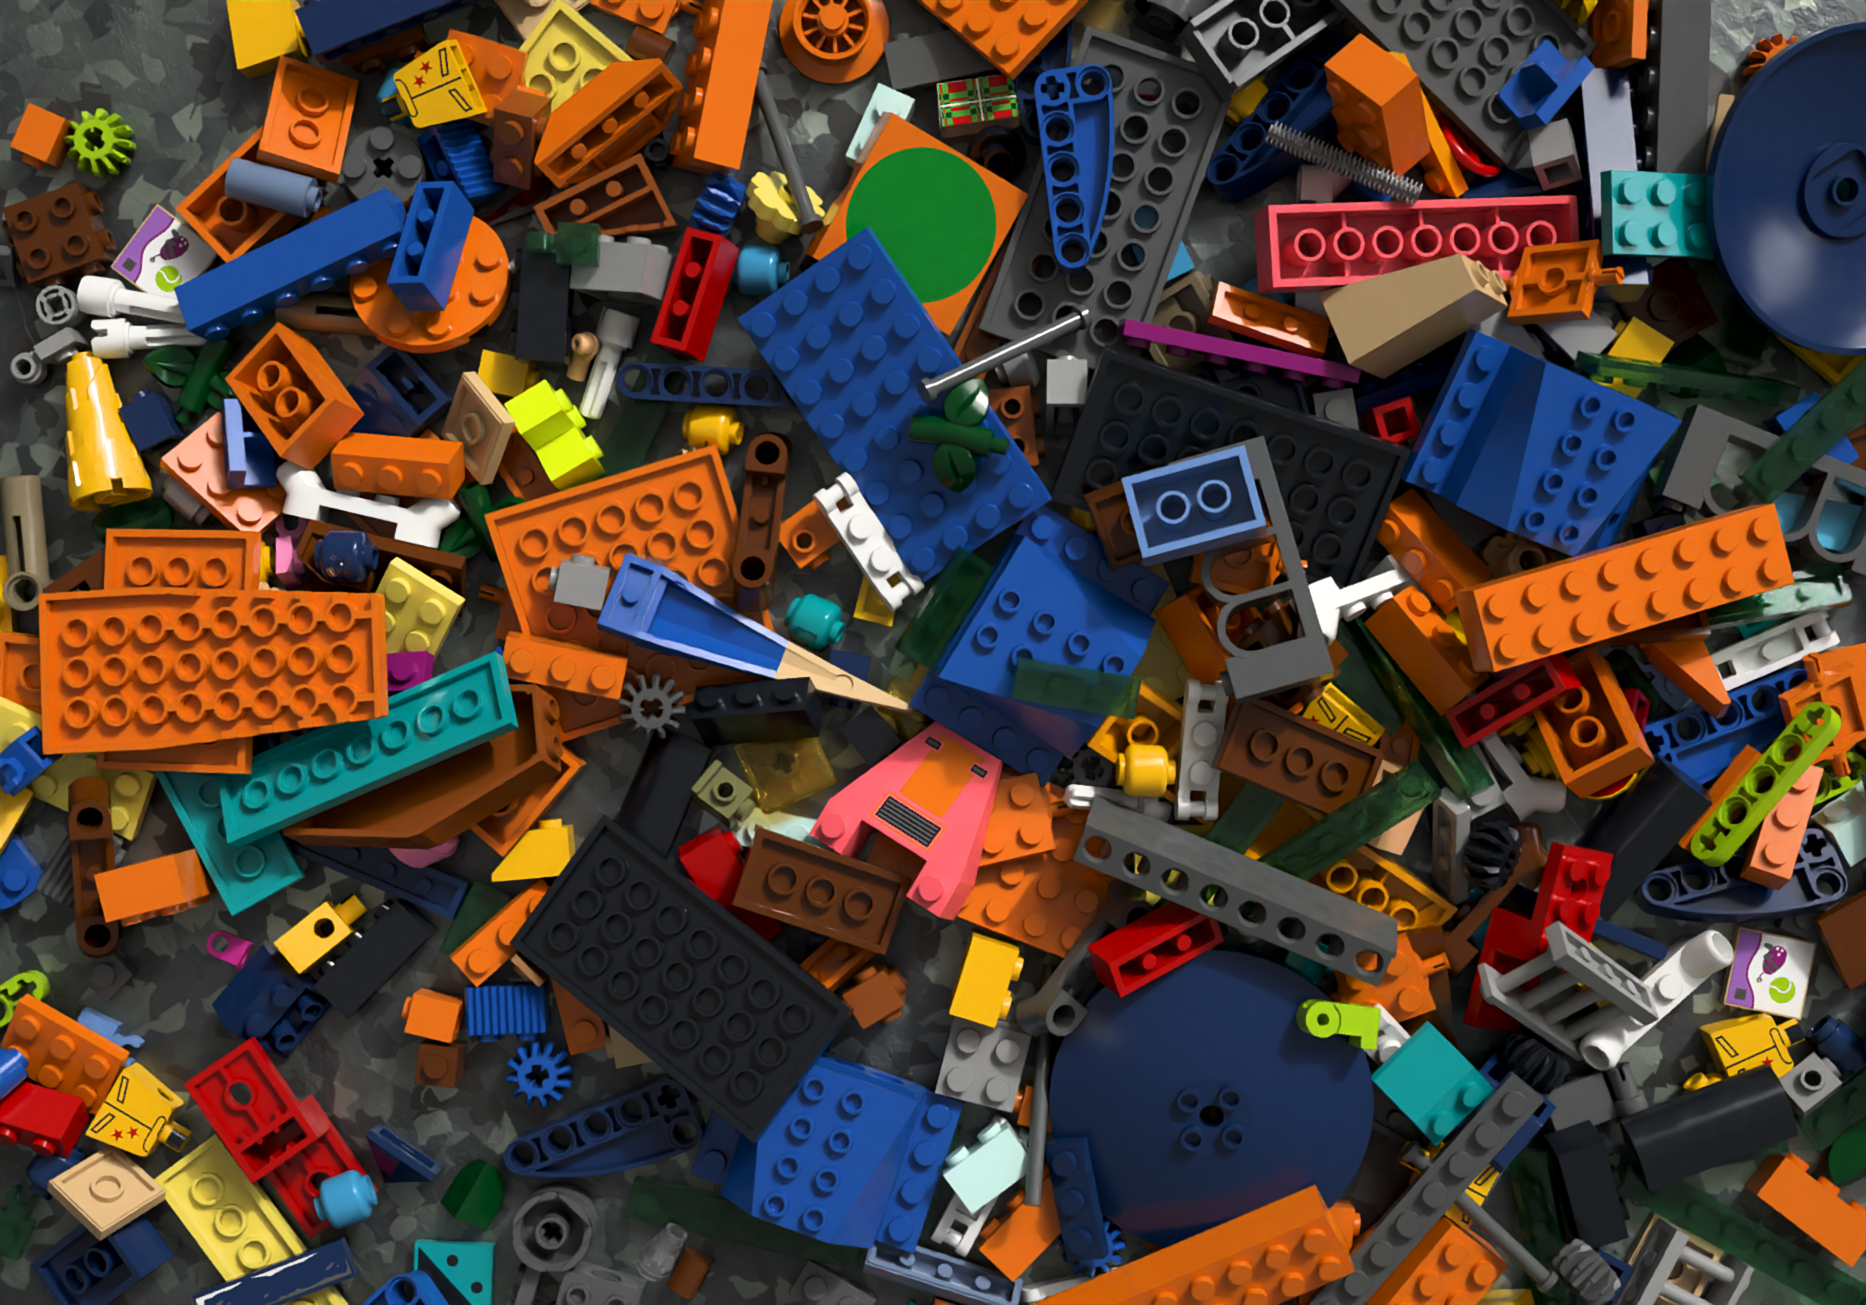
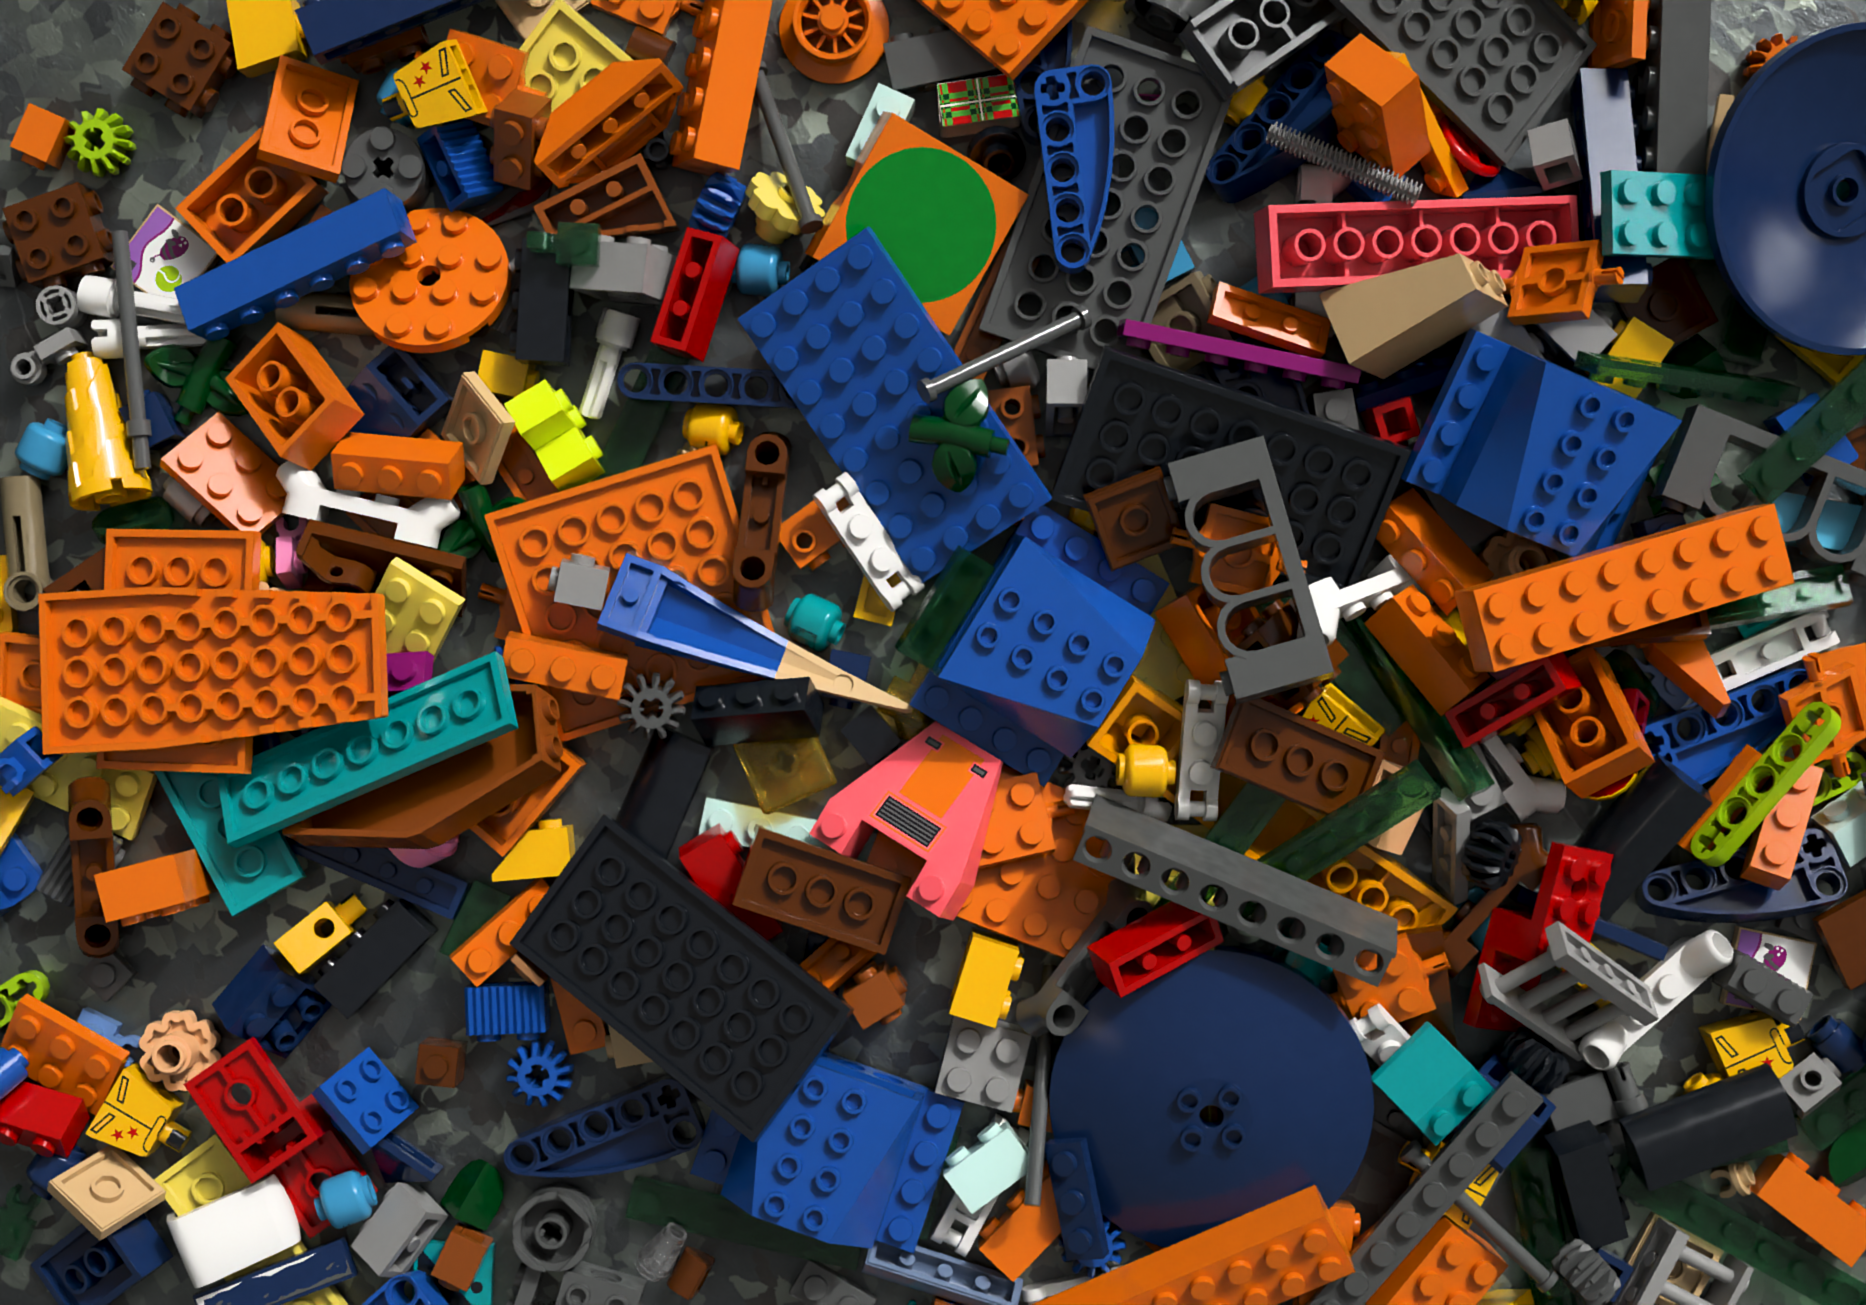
dark pink piece [206,930,254,971] -> none
panel [221,399,277,489] -> none
sand blue brick [224,157,322,218] -> none
dark blue head [314,530,379,583] -> none
blue brick [386,181,474,311] -> none
orange brick [401,988,465,1044] -> none
light nougat arm [566,331,600,382] -> none
olive brick [691,759,756,829] -> none
clear green plate [1010,656,1142,719] -> none
medium blue brick [1121,445,1267,567] -> none
lime leg [1296,999,1381,1050] -> none
blue panel [1496,40,1595,131] -> none
none -> dark azure head [15,418,68,480]
none -> dark grey bar [111,230,152,470]
none -> reddish brown brick [122,2,237,119]
none -> light nougat plant [139,1010,222,1092]
none -> white piece [166,1174,301,1289]
none -> blue plate [311,1047,419,1155]
none -> light grey brick [351,1182,449,1278]
none -> dark orange brick [431,1222,494,1292]
none -> tan plate [1710,1158,1755,1198]
none -> dark grey brick [1711,949,1813,1028]

